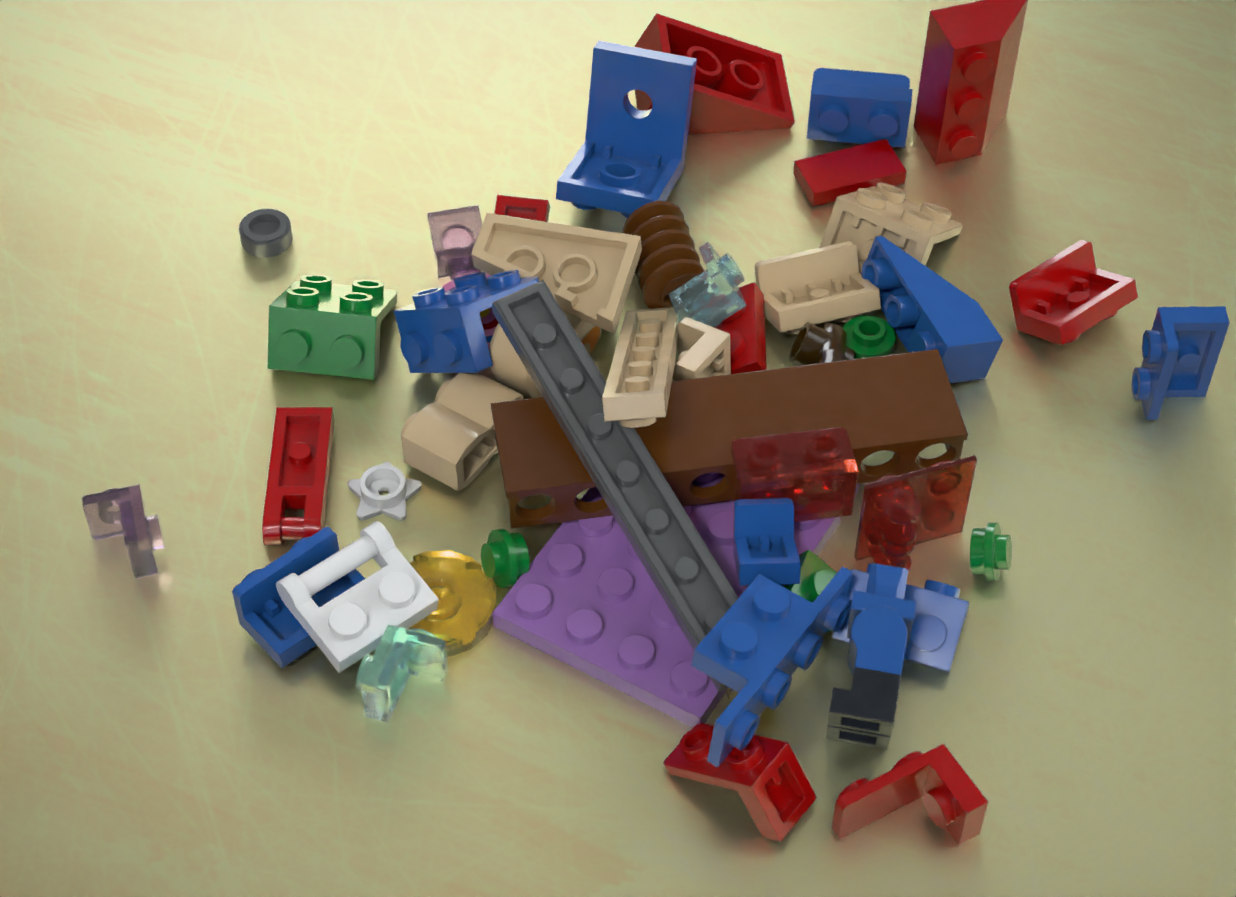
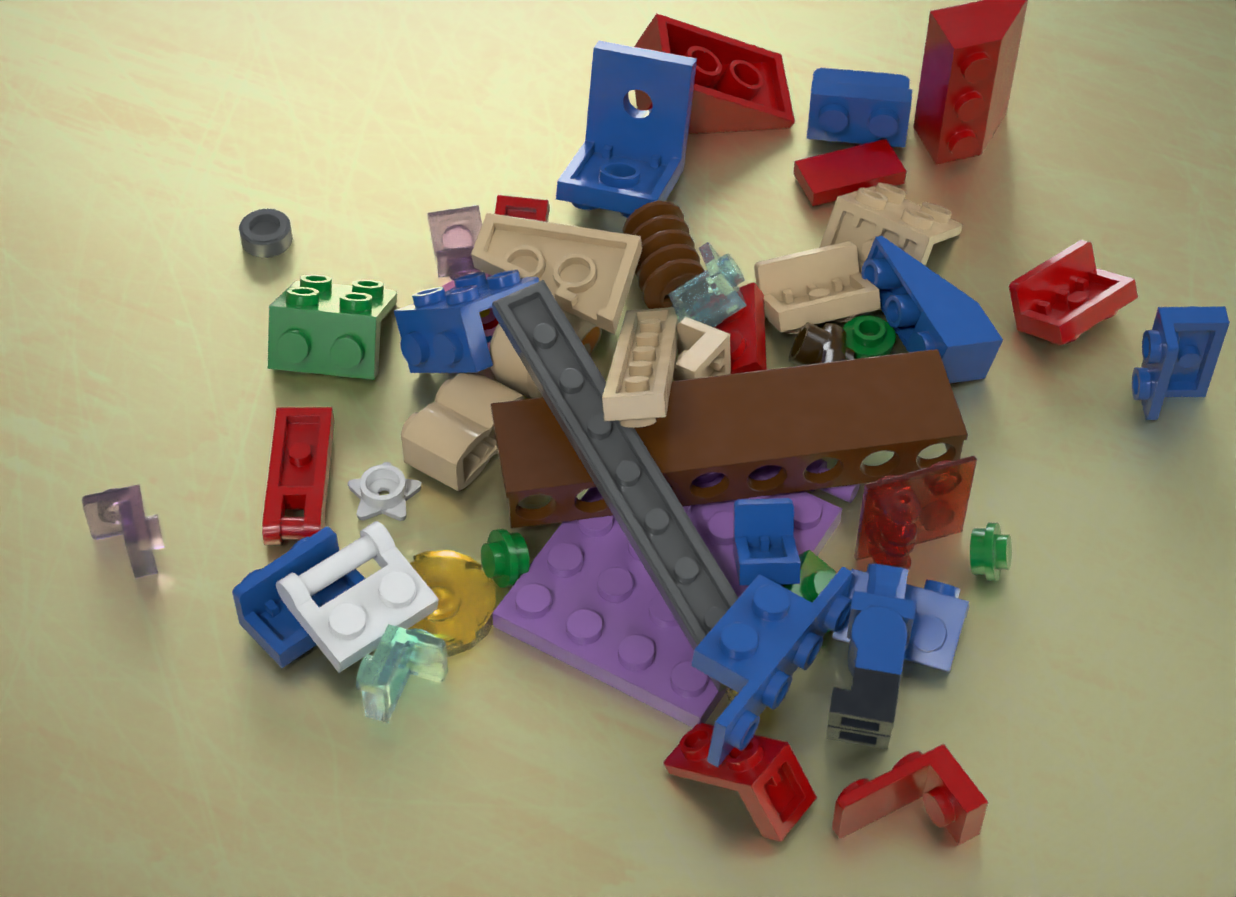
clear red bracket [731,427,859,522] -> none

